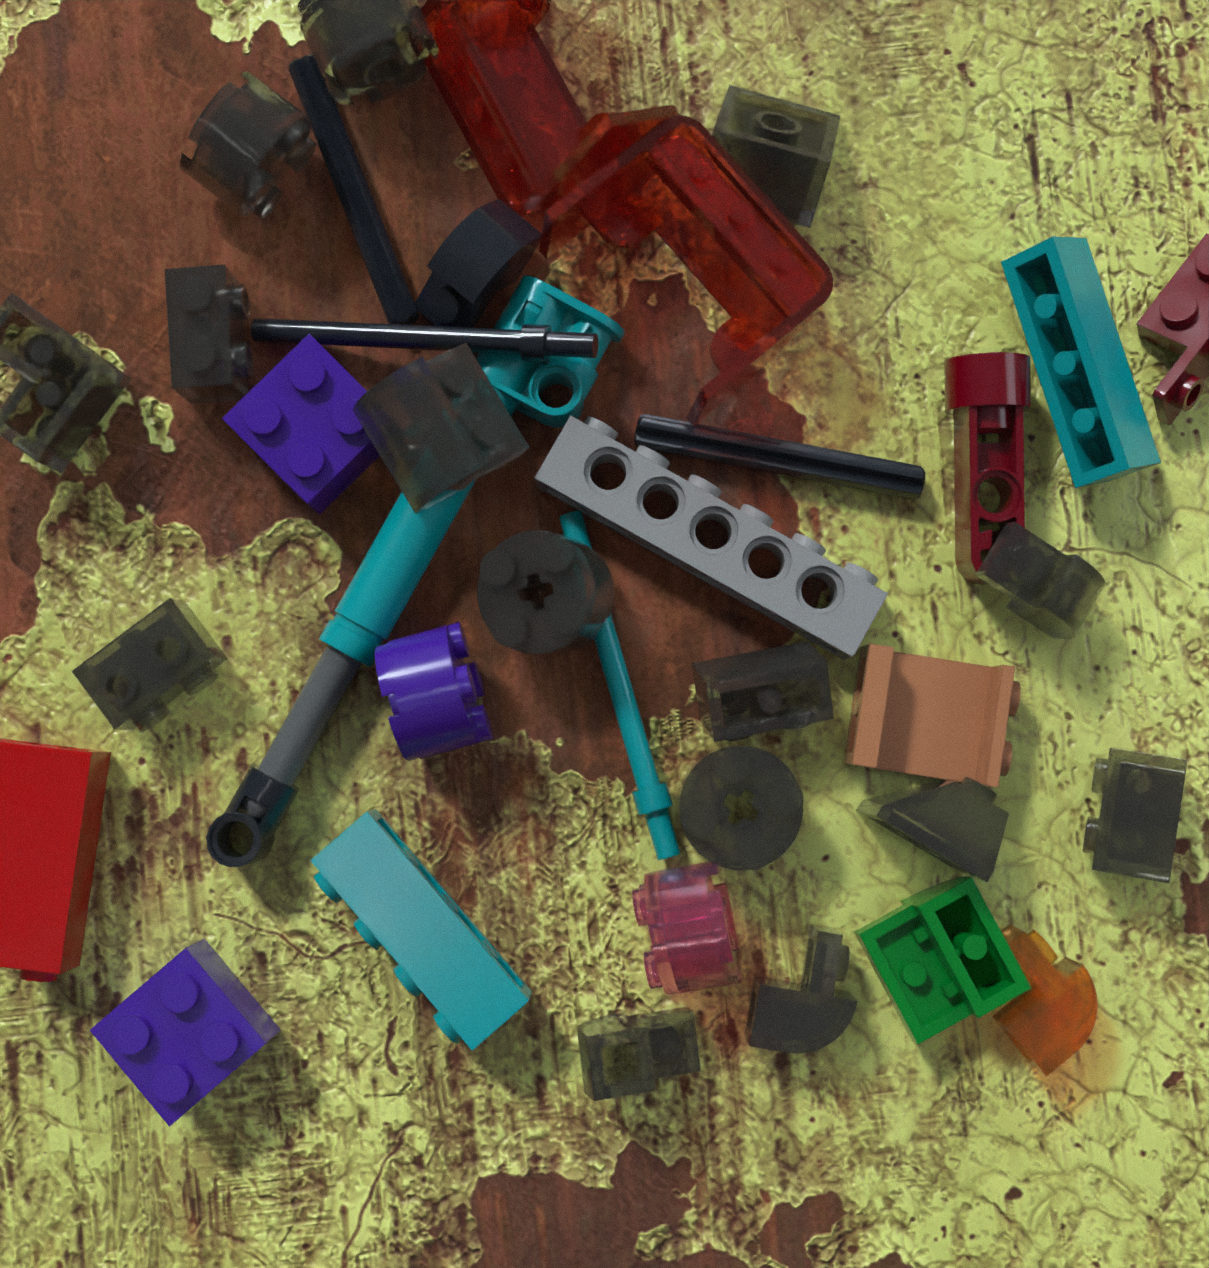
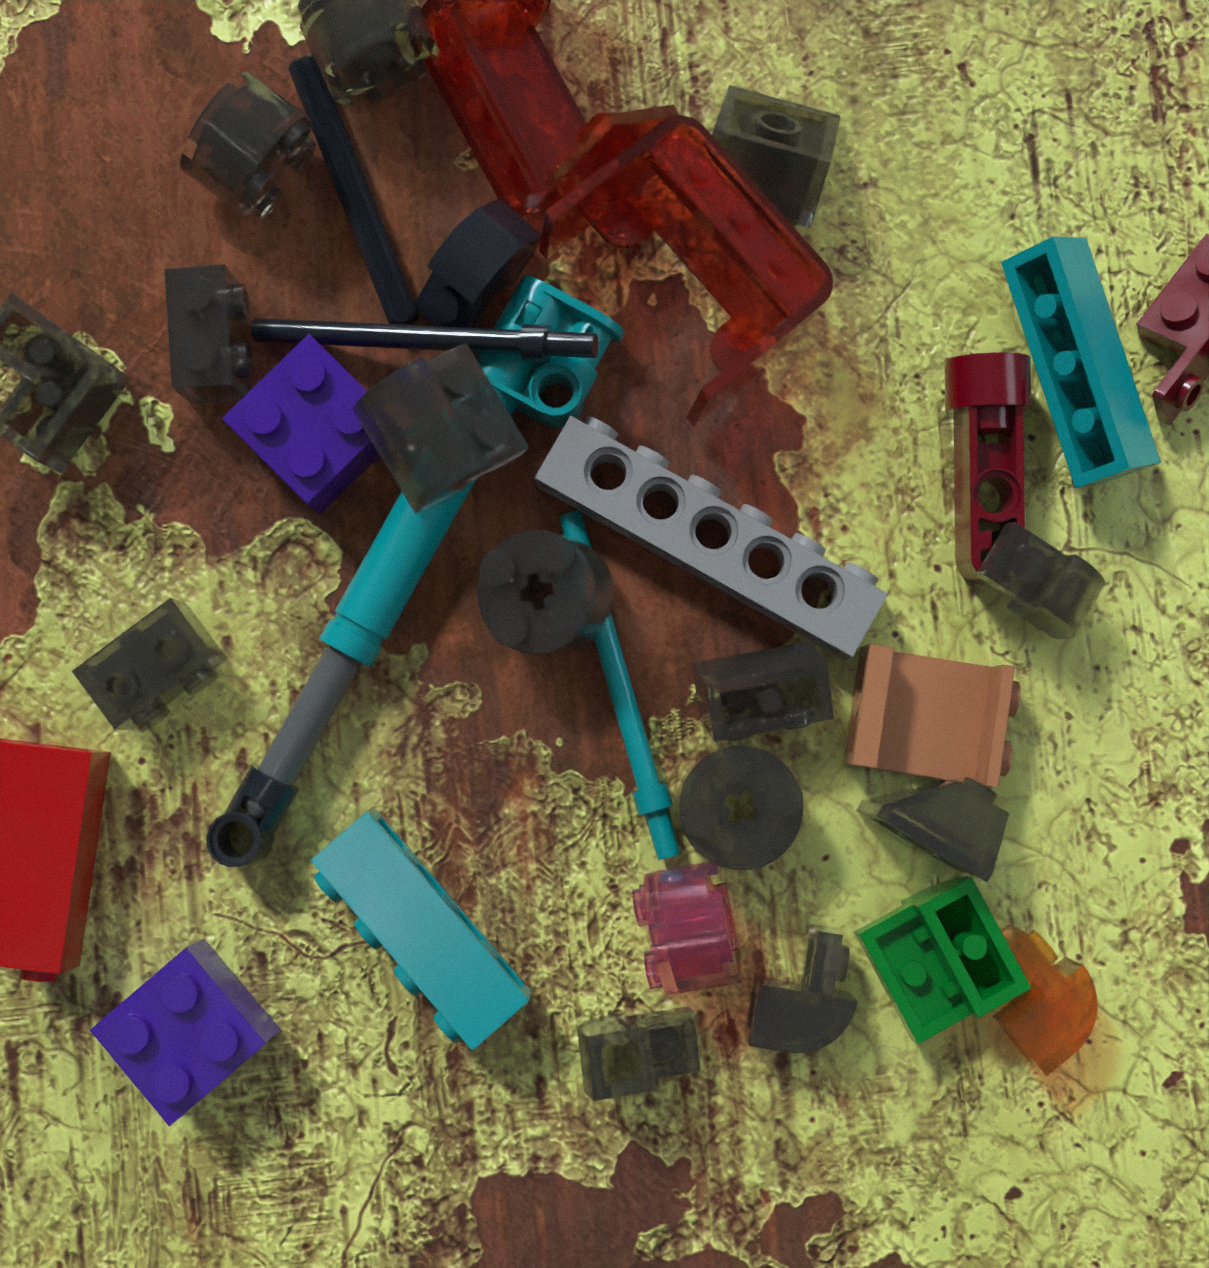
dark purple brick [375,622,493,761] -> none
black axle [634,414,926,500] -> none
clear smoke brick [1083,746,1188,883] -> none

